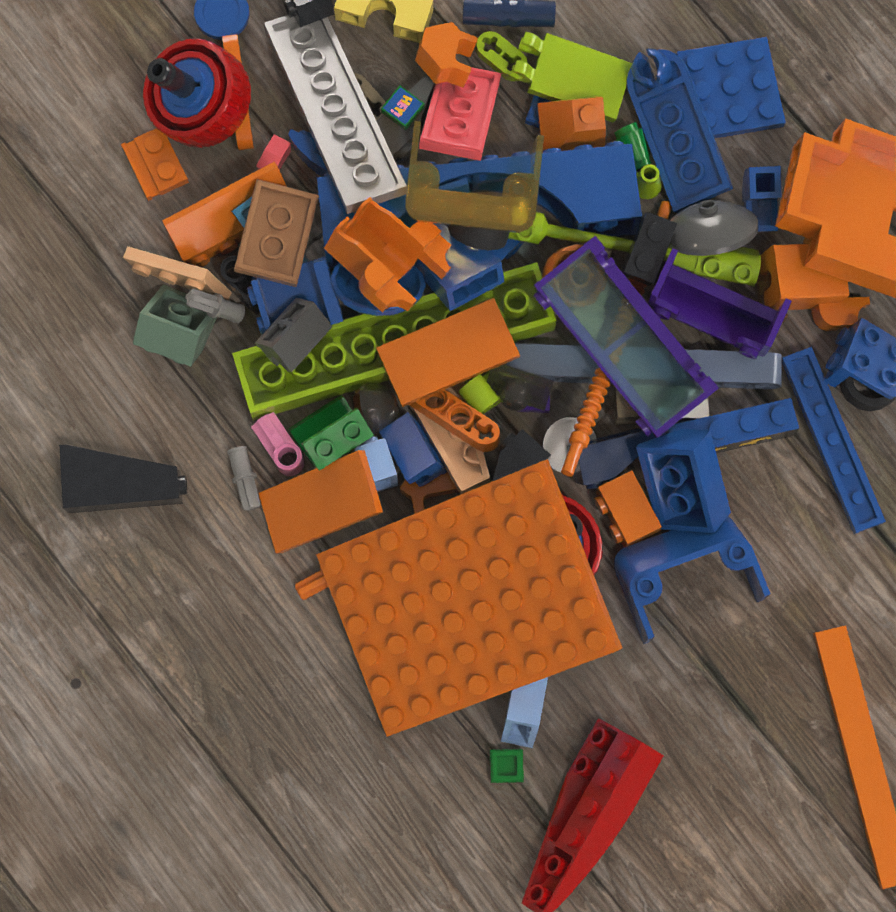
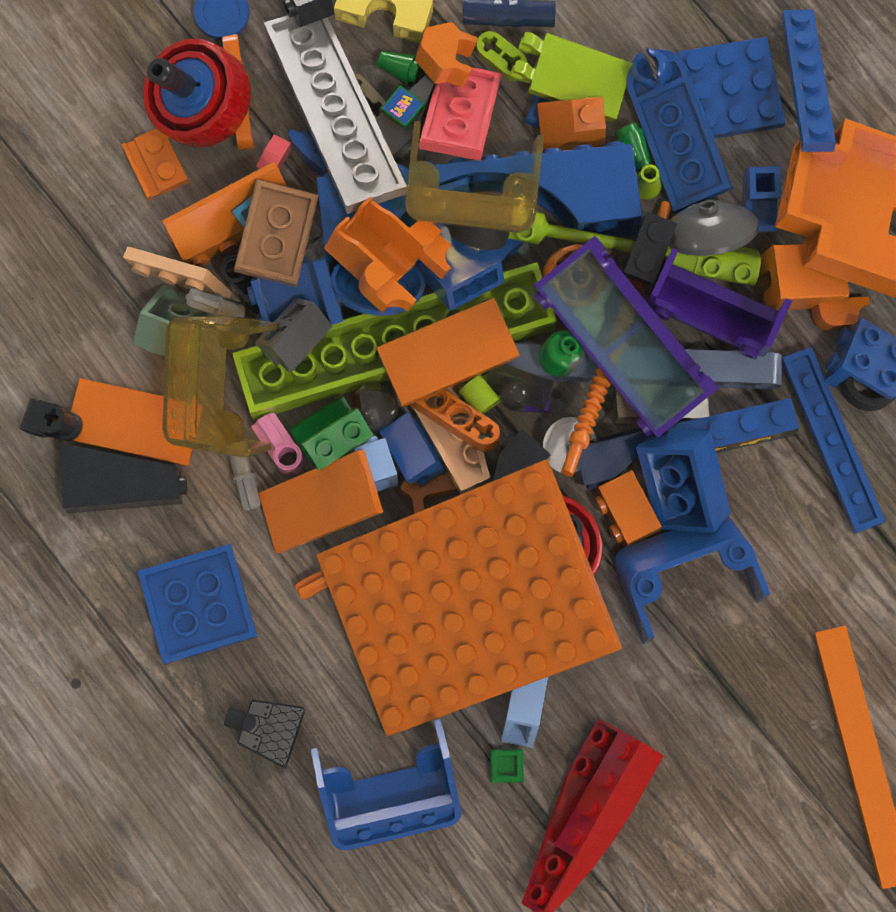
none -> black piece [19,398,83,441]
none -> orange tile [65,378,204,467]
none -> blue plate [137,544,258,665]
none -> clear yellow windscreen [162,317,277,458]
none -> torso [224,699,306,769]
none -> blue windscreen [311,719,461,850]
none -> green cone [377,50,424,85]
none -> green head [538,330,585,377]
none -> blue plate [782,10,836,152]

